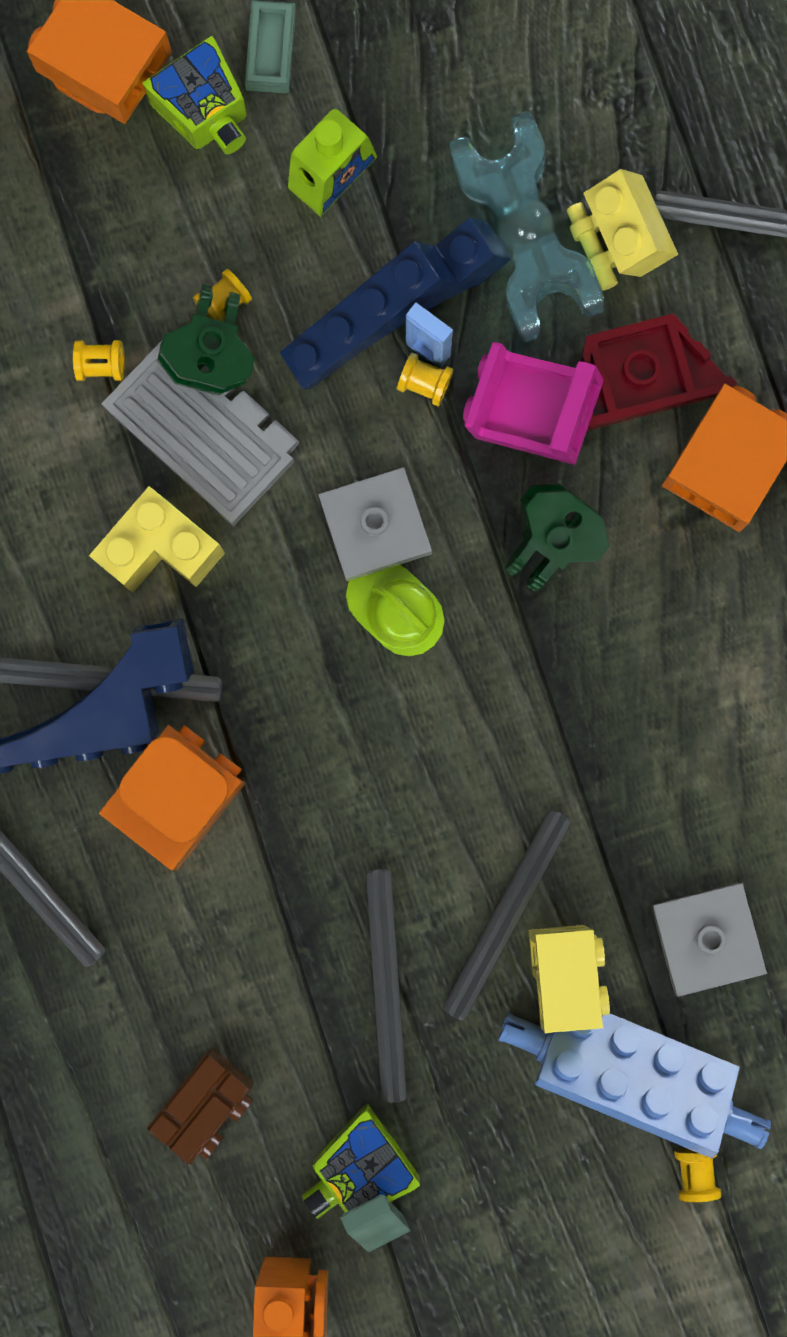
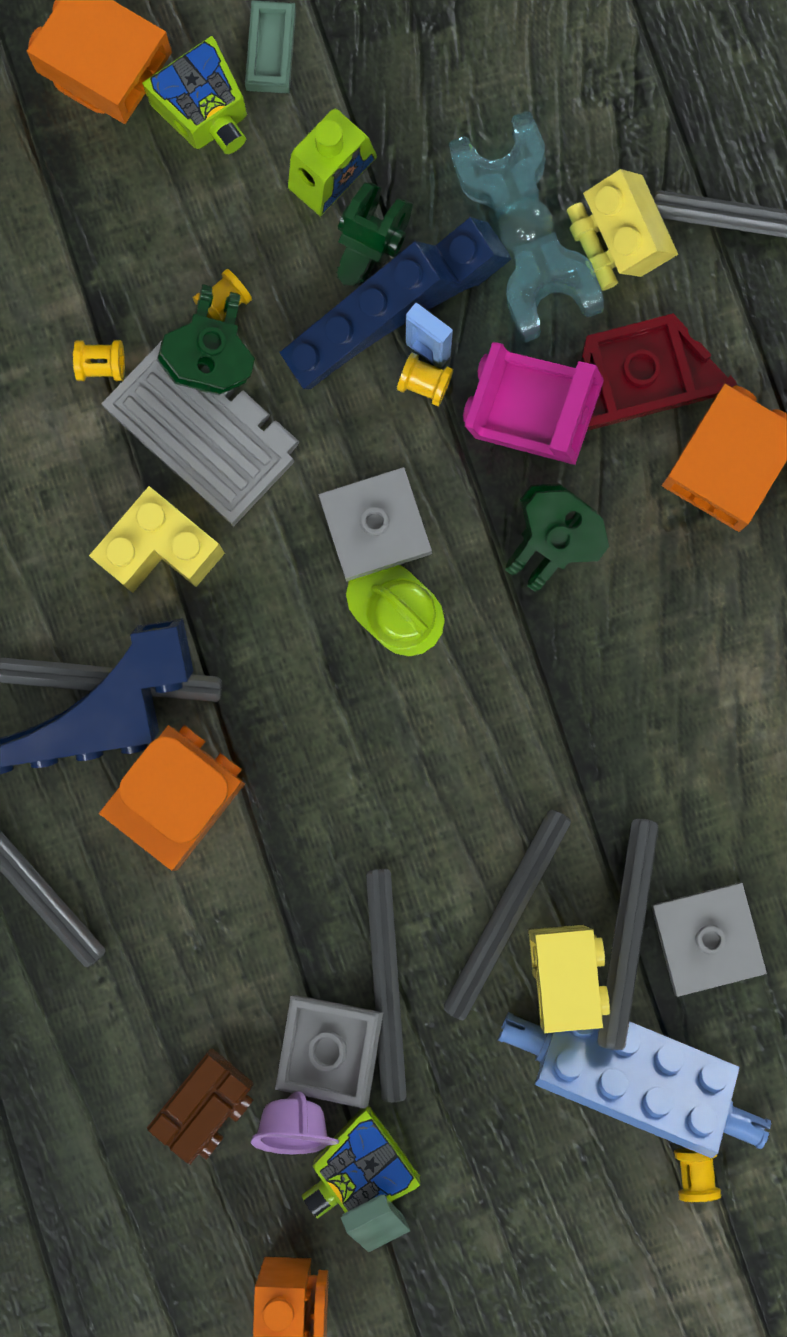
none -> lavender piece [251,1091,339,1155]
none -> light grey plate [275,995,383,1109]
none -> dark green hinge [336,182,413,286]
none -> dark grey axle [597,819,659,1050]

